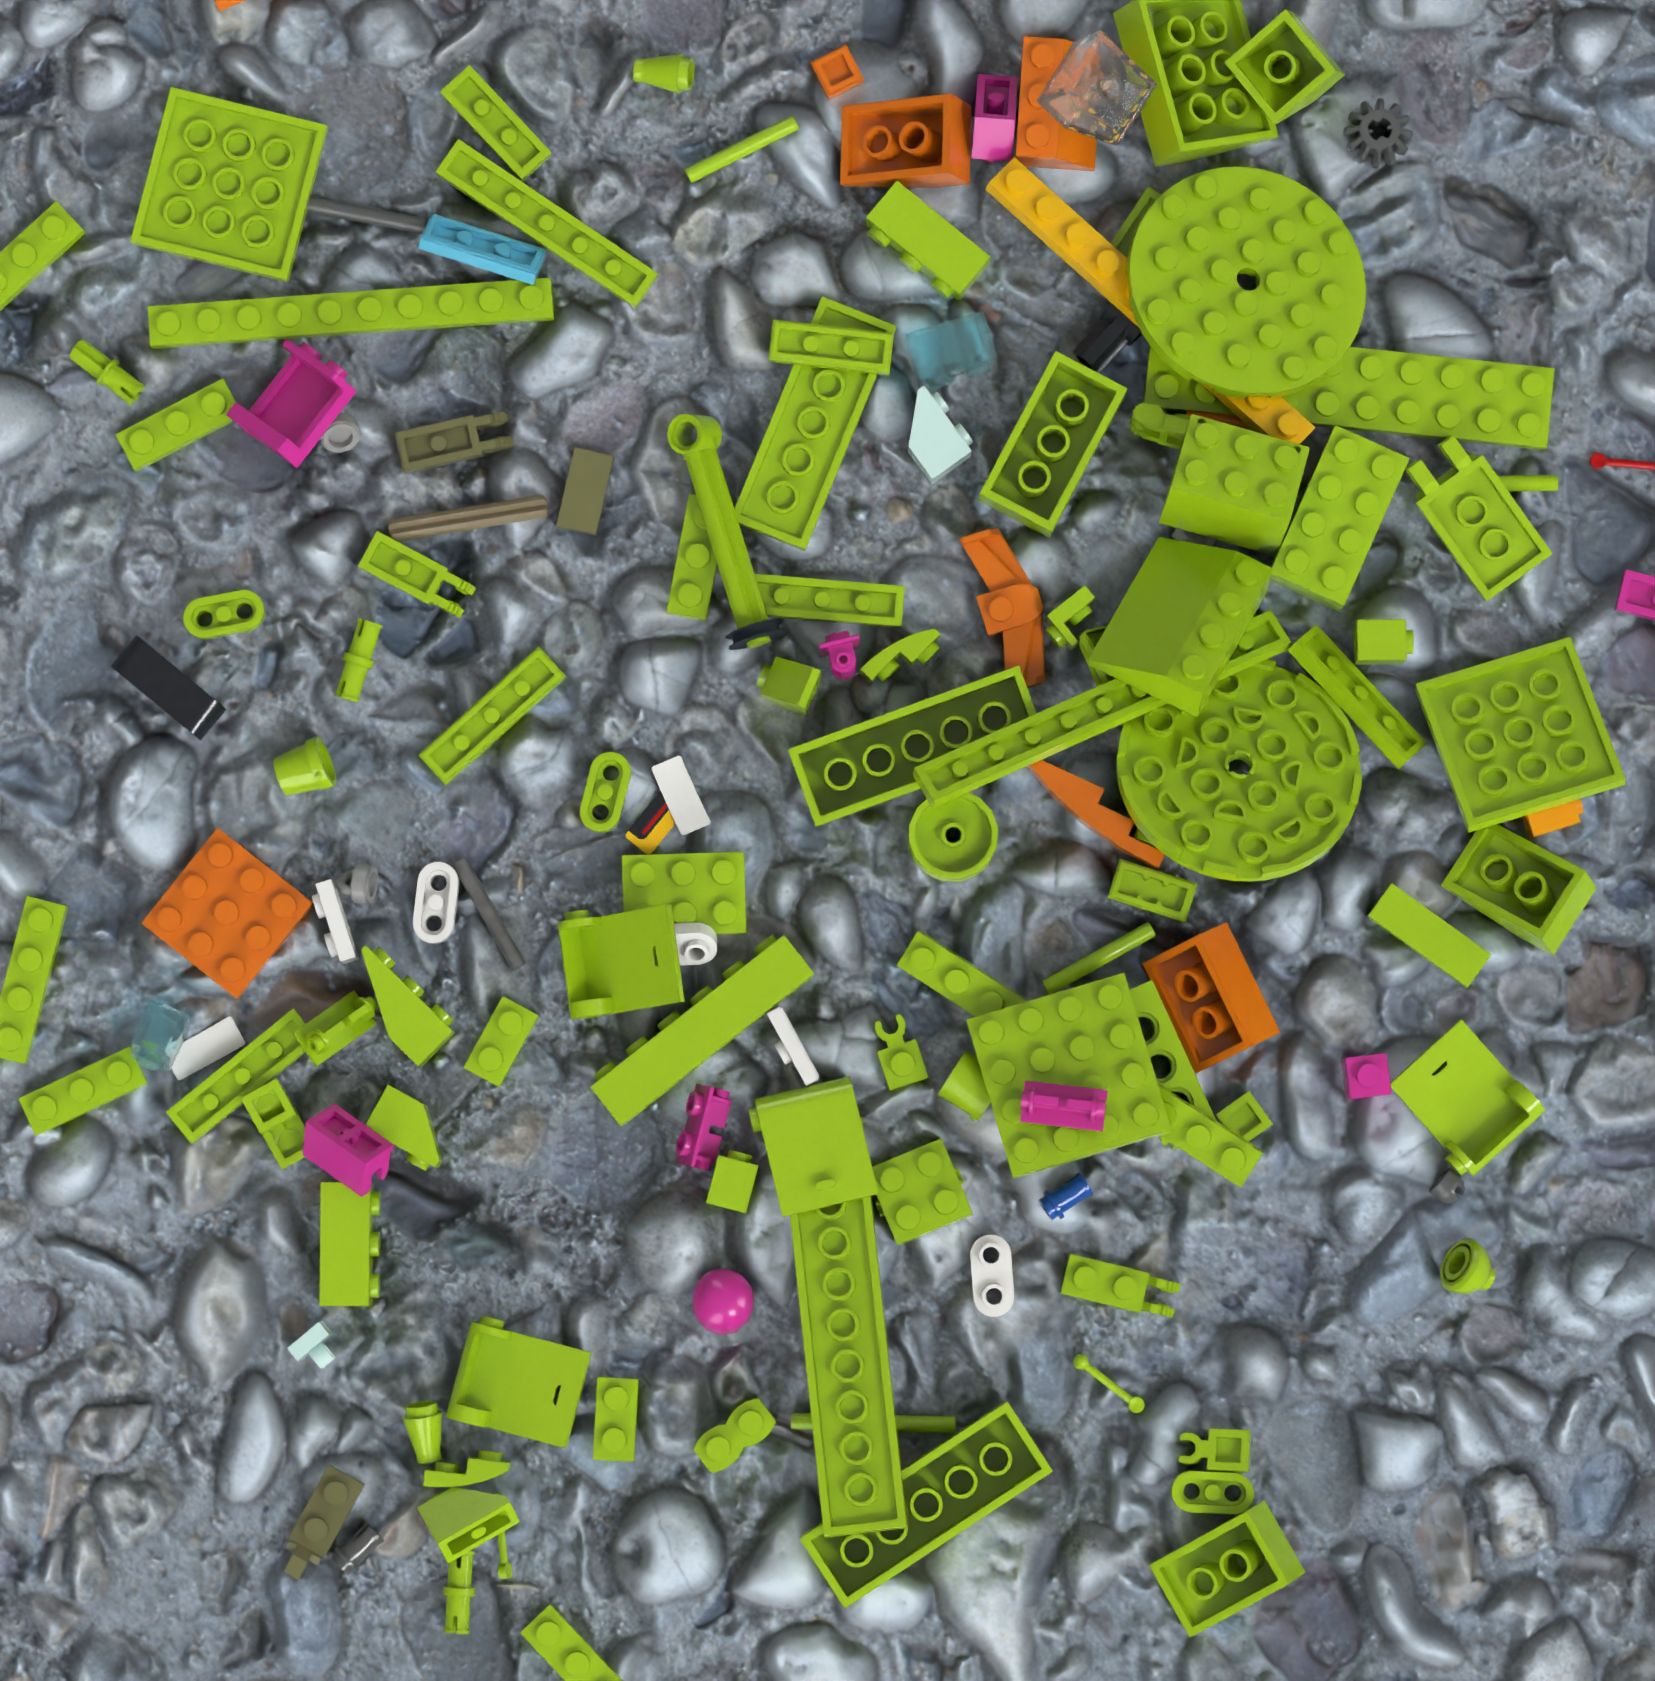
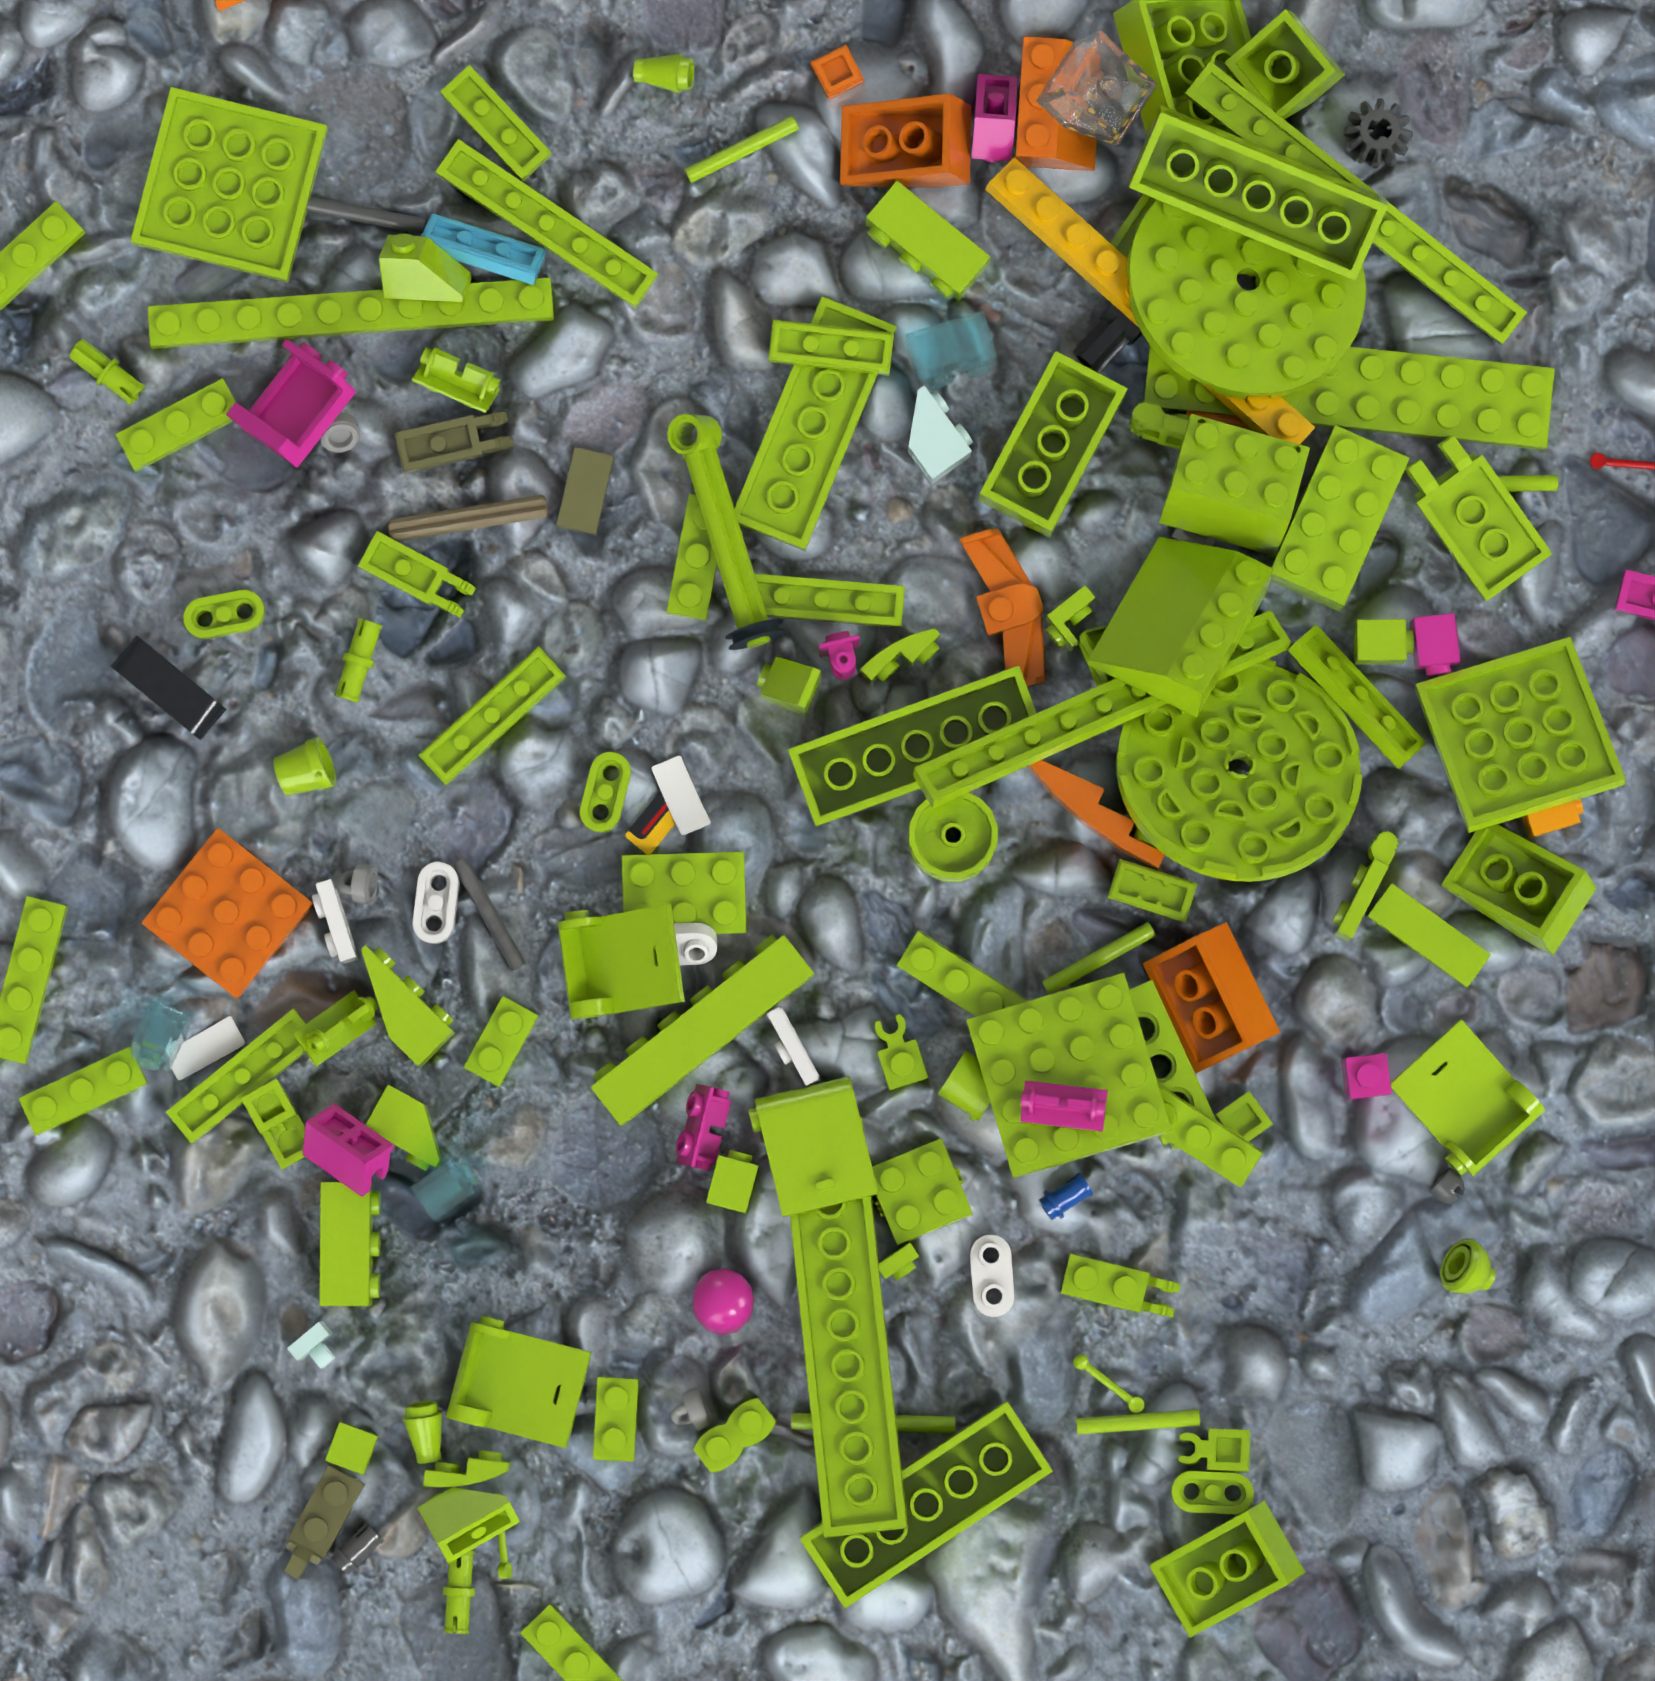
none -> lime tile [325,1422,379,1475]
none -> lime slope [379,234,471,302]
none -> clear light blue brick [410,1159,481,1222]
none -> lime hinge [412,347,501,413]
none -> light grey tile [670,1387,713,1431]
none -> lime plate [879,1242,919,1281]
none -> lime bar [1076,1409,1200,1435]
none -> lime brick [1128,105,1388,281]
none -> lime plate [1183,61,1527,345]
none -> lime hinge [1332,830,1399,942]
none -> dark pink brick [1409,613,1460,676]

